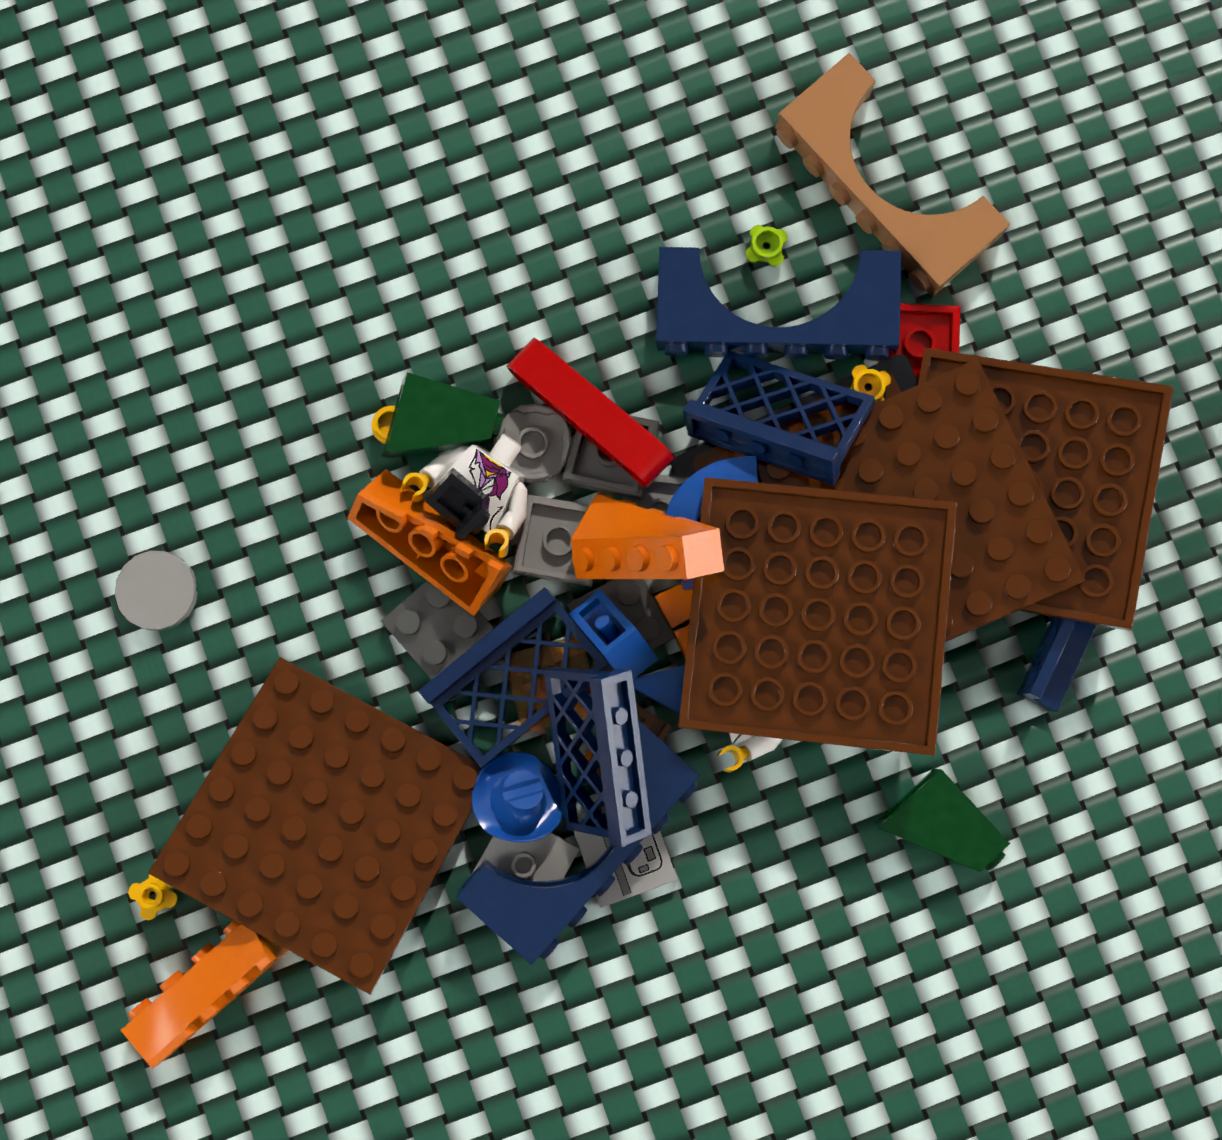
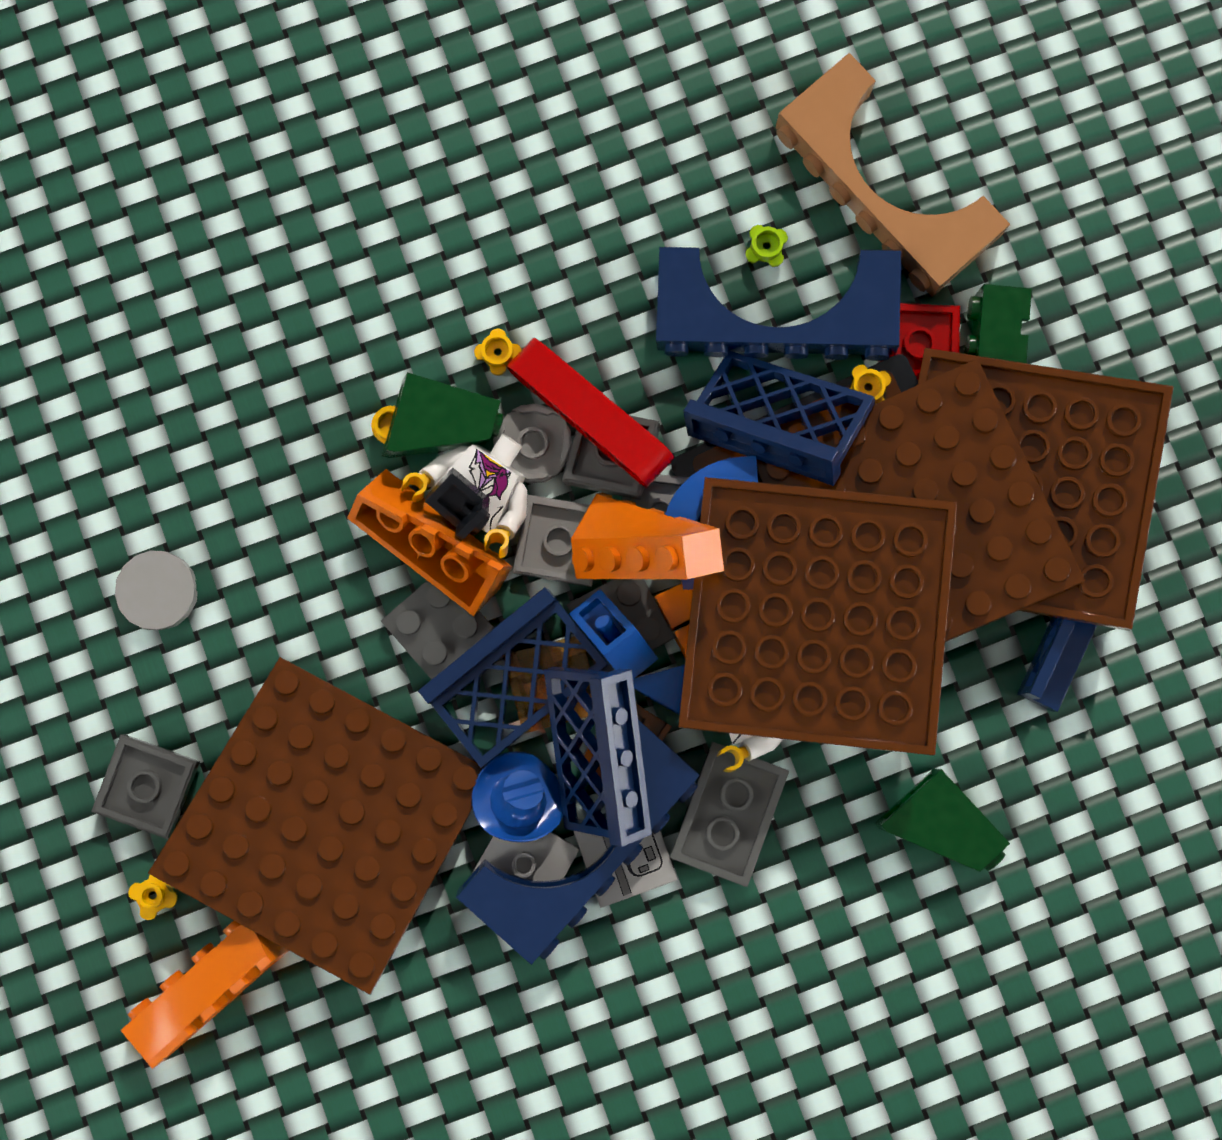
none -> dark grey plate [91,734,200,839]
none -> yellow plate [474,328,521,376]
none -> dark grey plate [670,742,789,887]
none -> dark green brick [964,284,1032,363]

